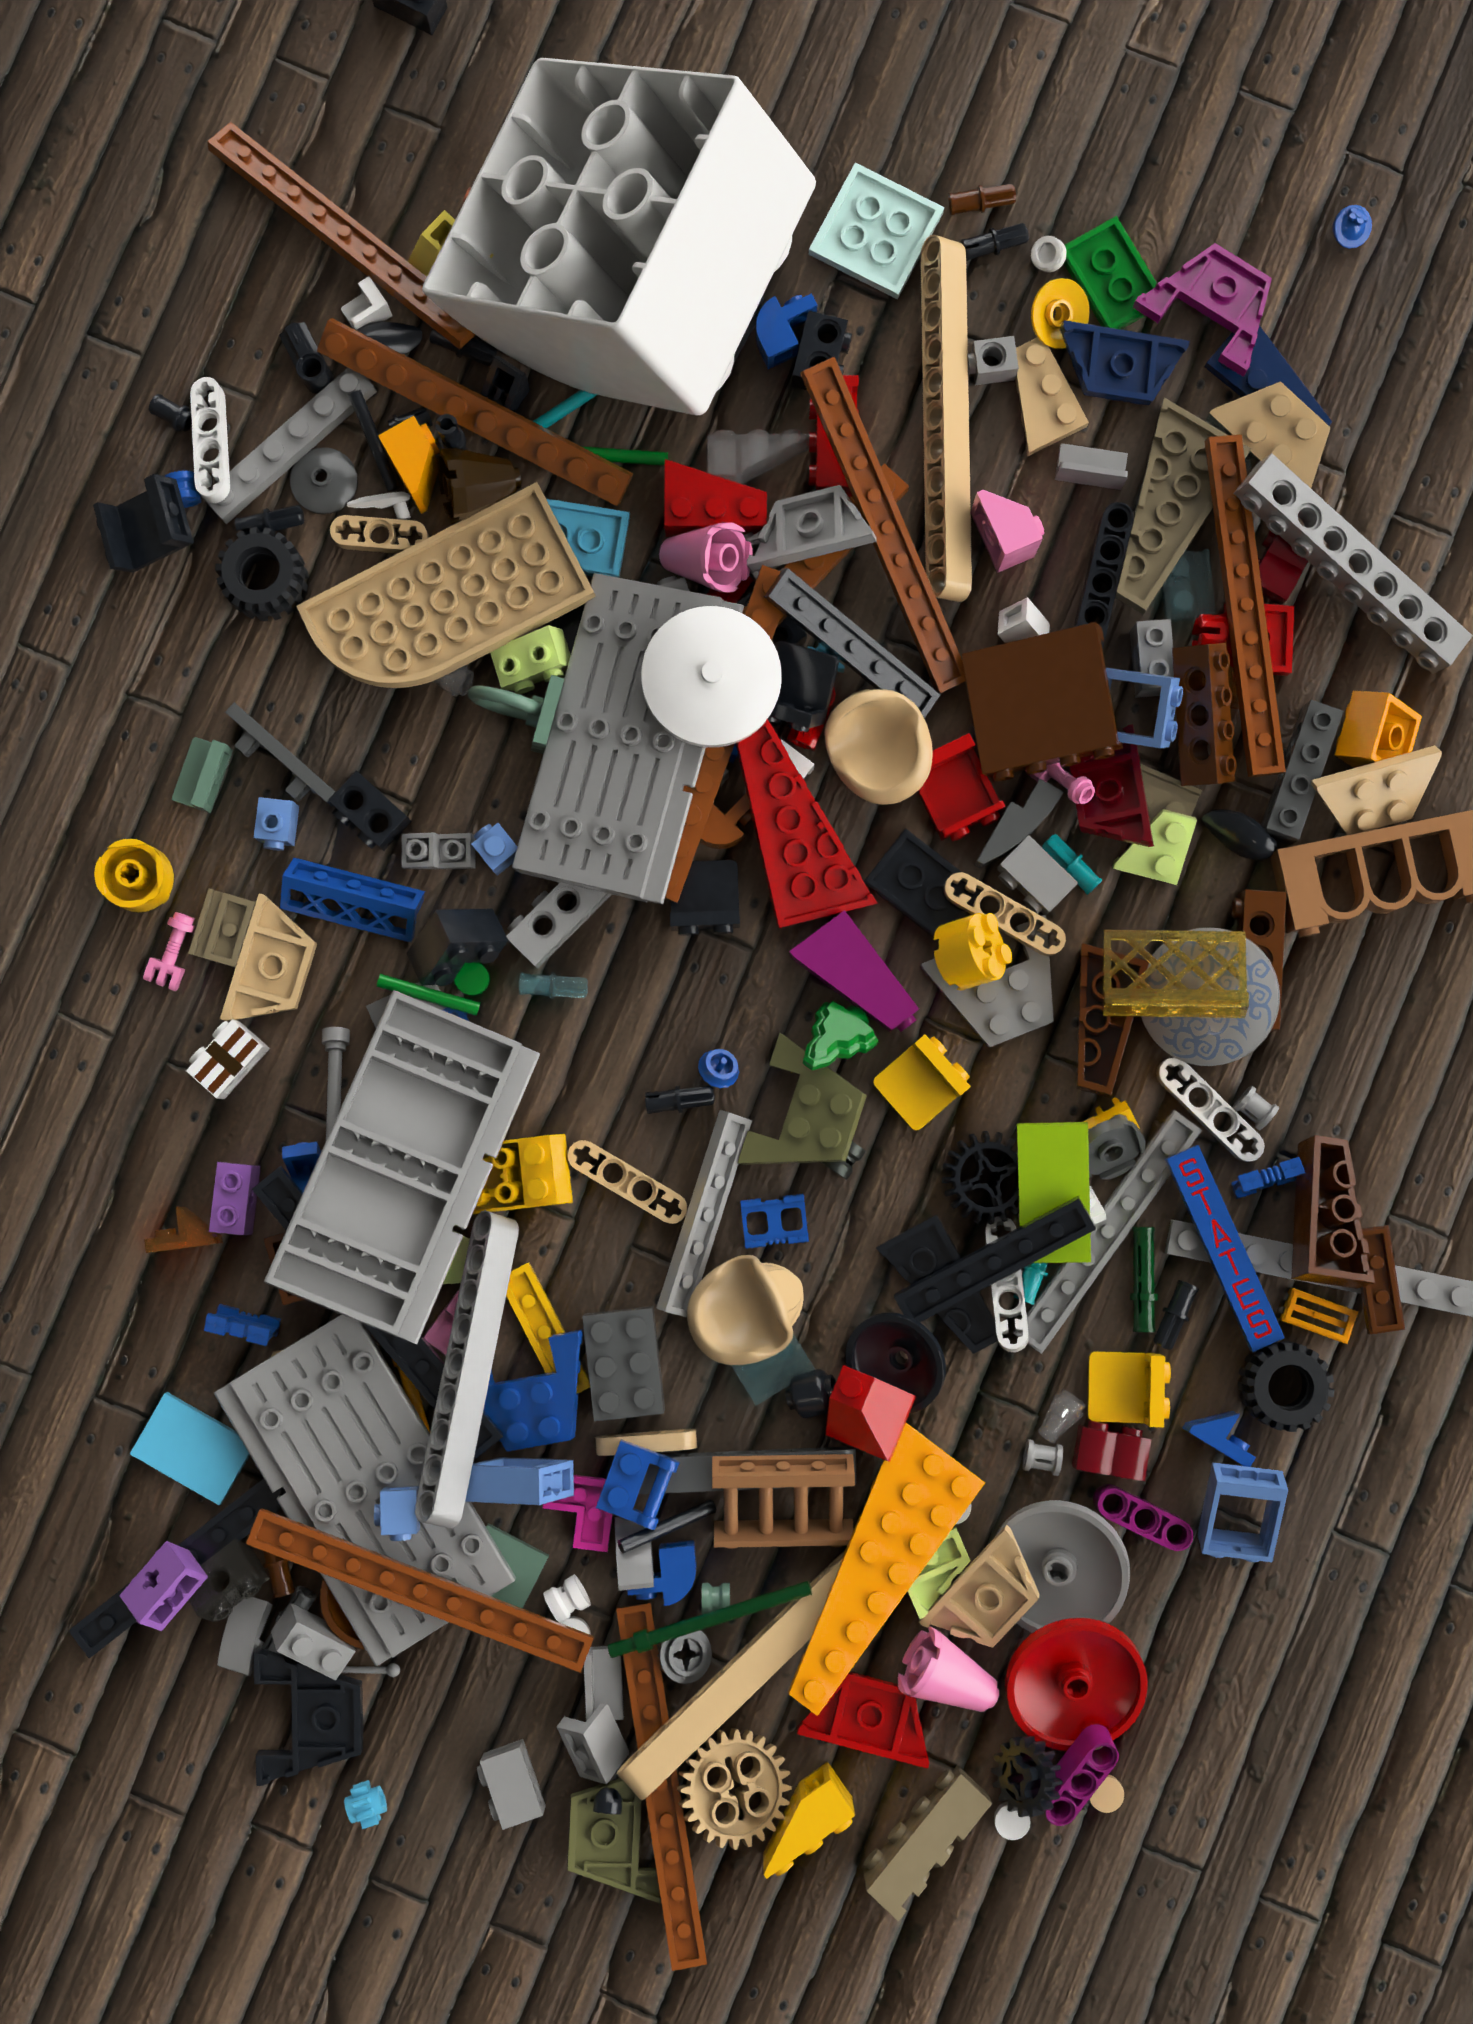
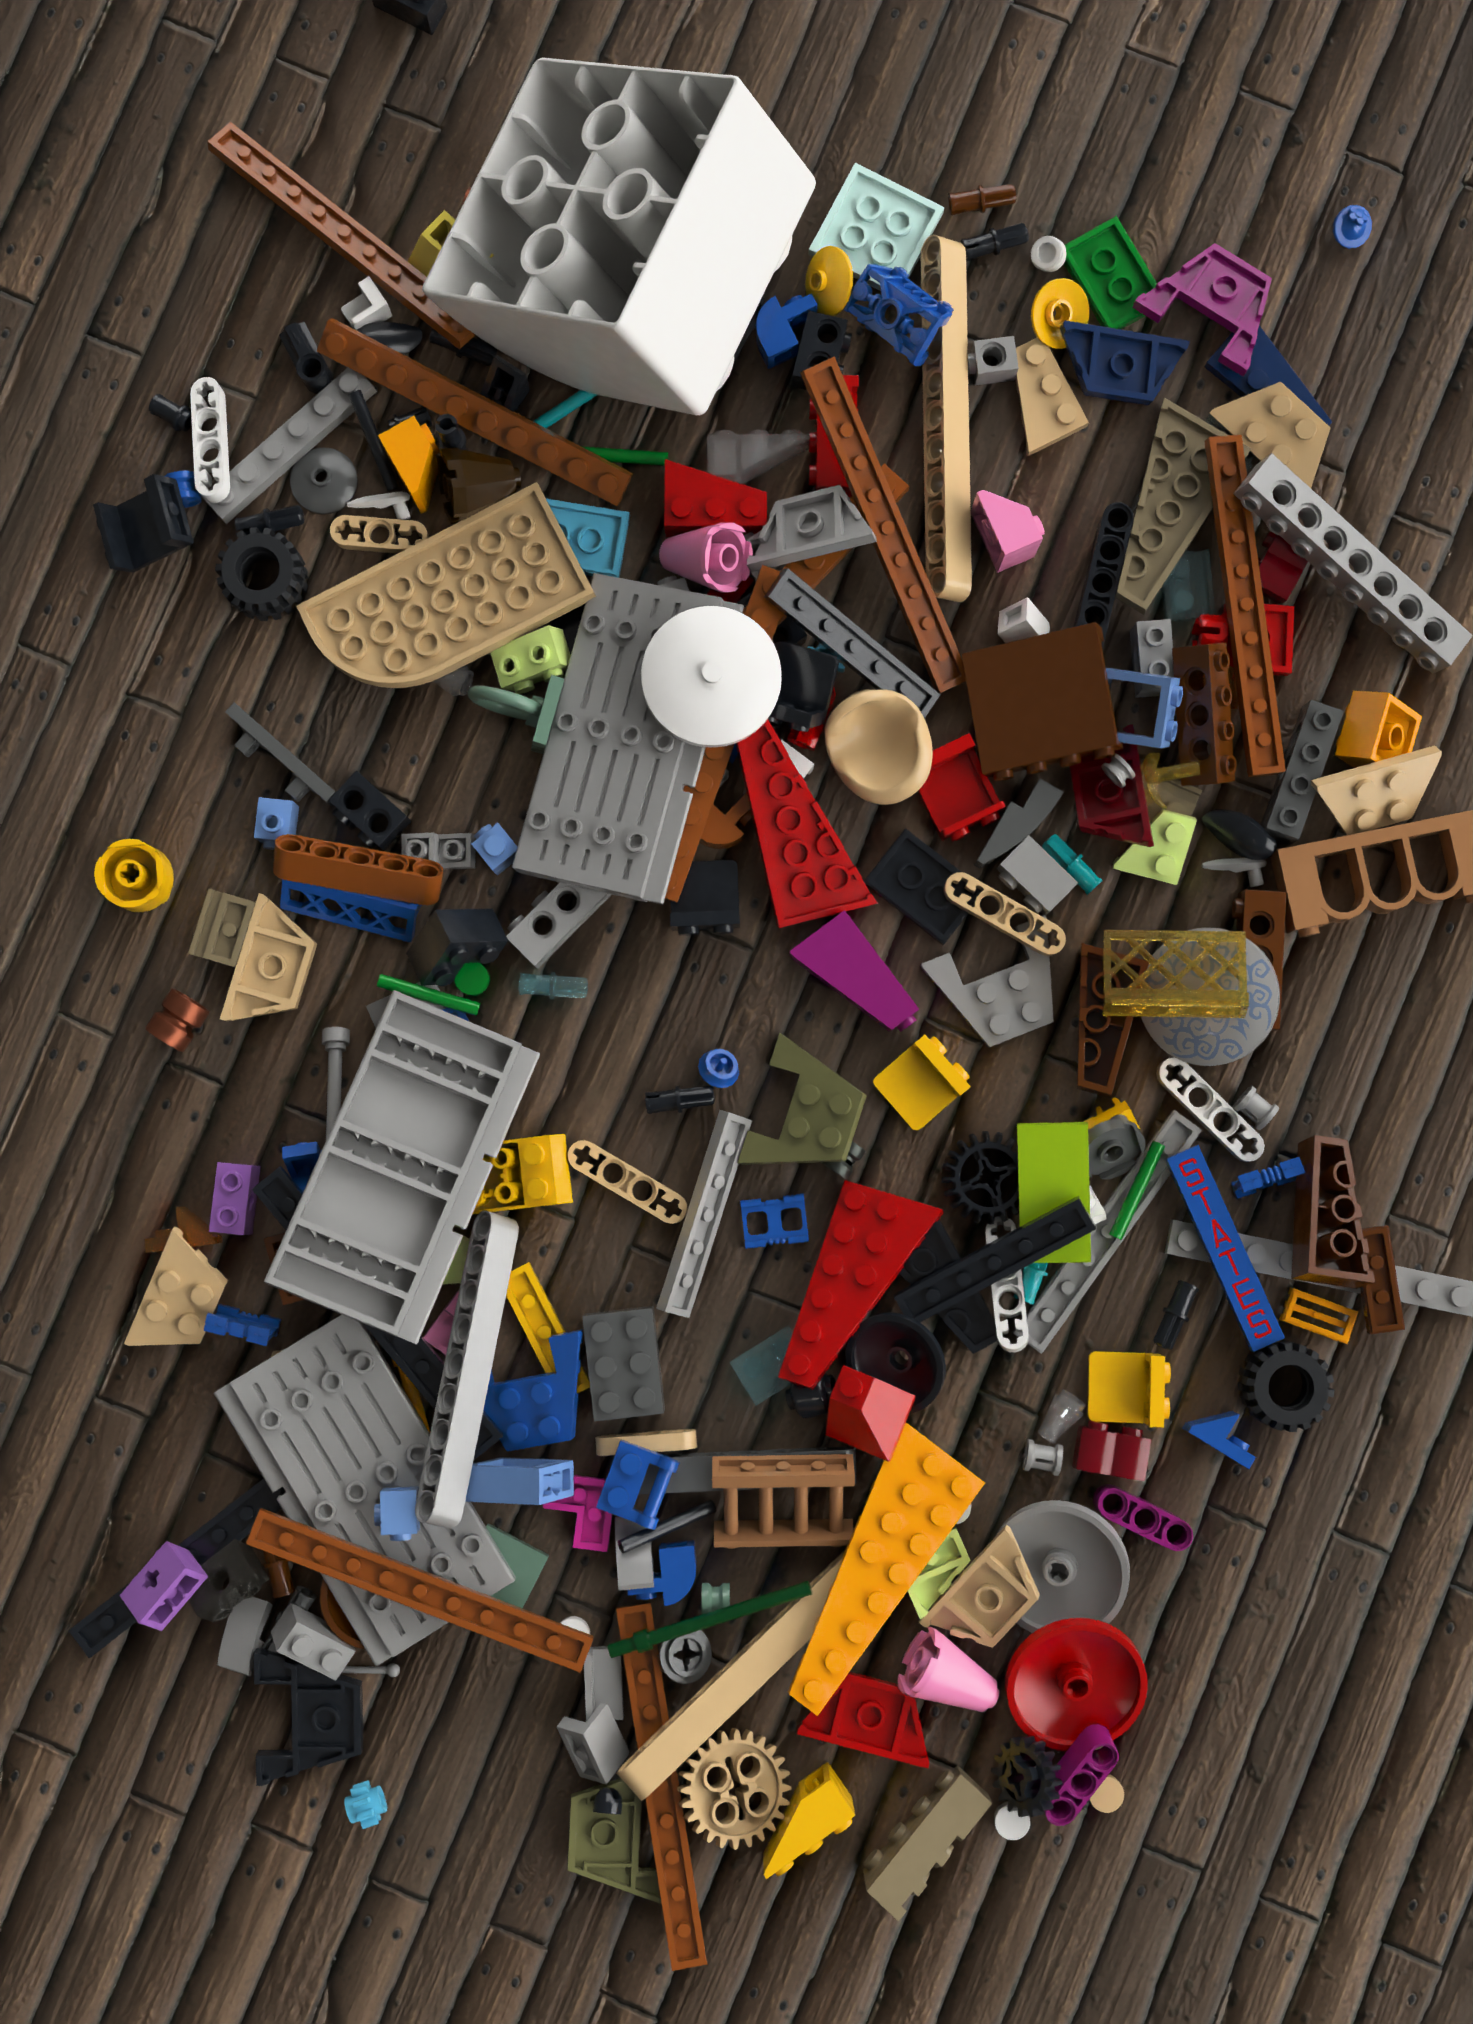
medium azure tile [130,1392,250,1506] -> none
bright pink hinge [143,912,196,992] -> none
sand green panel [172,737,233,814] -> none
brick [186,1019,270,1099] -> none
light grey brick [477,1739,546,1830] -> none
white wheel [543,1574,591,1623] -> none
tan piece [687,1255,804,1365] -> none
green rock [802,1001,879,1071] -> none
yellow brick [934,913,1012,991] -> none
bright pink hinge [1025,763,1095,804] -> none
light grey panel [1055,443,1128,490] -> none
dark green pin [1130,1227,1158,1332] -> none
medium blue window [1197,1462,1288,1562] -> none
none -> tan wing [124,1226,228,1346]
none -> copper wheel [145,988,210,1052]
none -> dark orange beam [273,834,443,905]
none -> red wing [778,1180,944,1390]
none -> yellow dish [805,246,853,316]
none -> blue piece [843,264,954,366]
none -> light grey bush [1101,754,1136,788]
none -> green bar [1109,1141,1165,1240]
none -> clear yellow plant [1143,753,1201,809]
none -> light grey bar [1201,858,1267,887]

